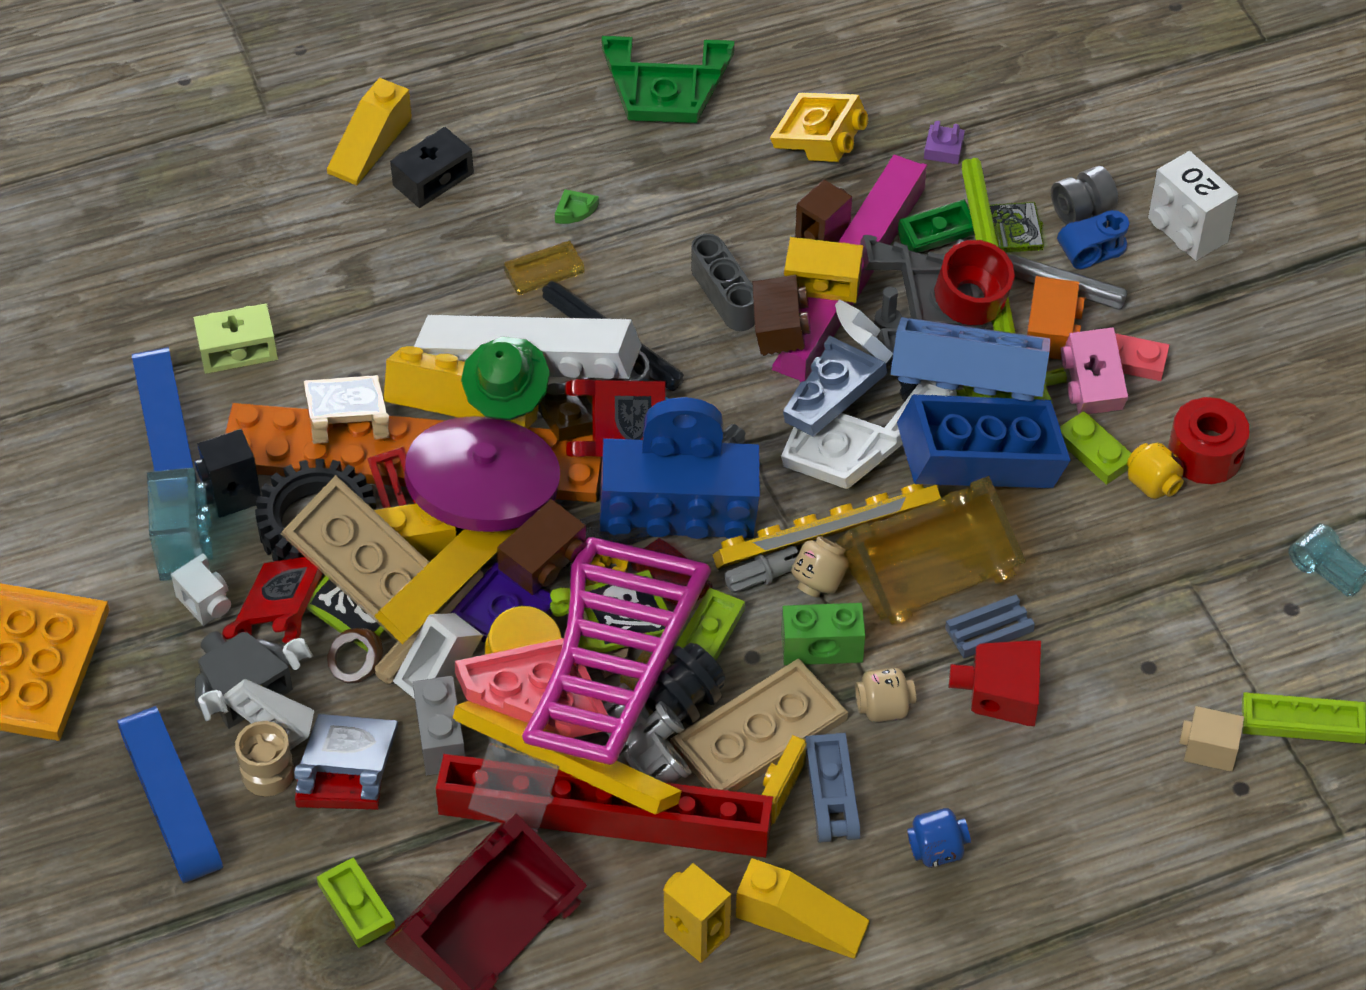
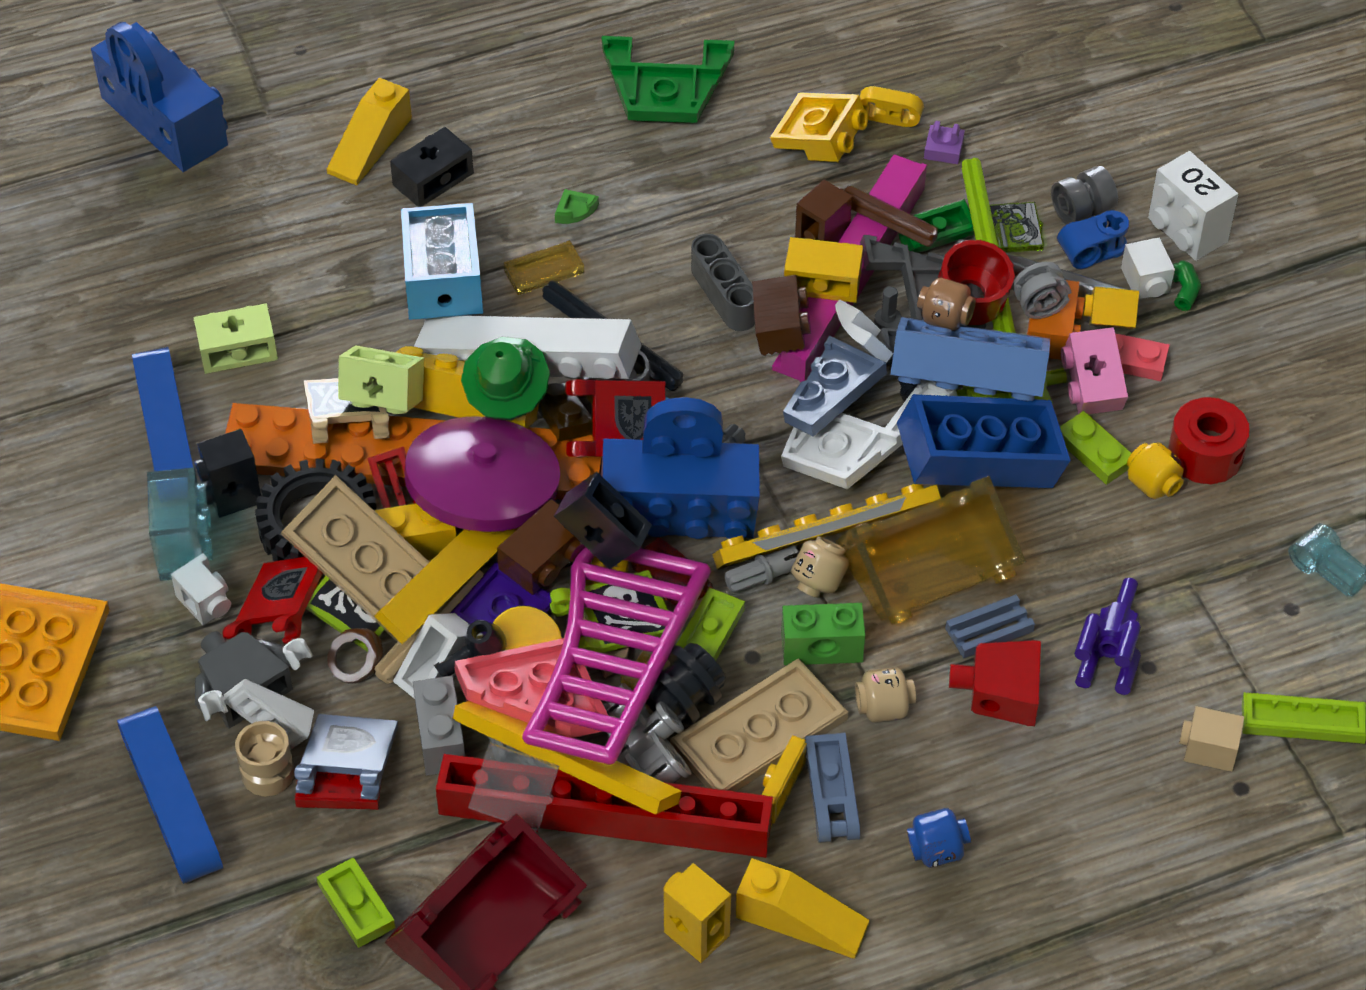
none -> blue brick [91,22,228,172]
none -> yellowish green brick [338,345,424,414]
none -> brick [401,203,483,320]
none -> black bar [434,620,507,677]
none -> black brick [554,472,652,569]
none -> reddish brown axle [845,186,938,247]
none -> yellow beam [860,86,924,127]
none -> medium nougat head [917,278,976,331]
none -> light grey wheel [1012,261,1072,319]
none -> dark purple plant [1074,578,1141,695]
none -> yellow brick [1083,287,1139,329]
none -> white brick [1121,237,1175,299]
none -> green arm [1172,260,1202,311]

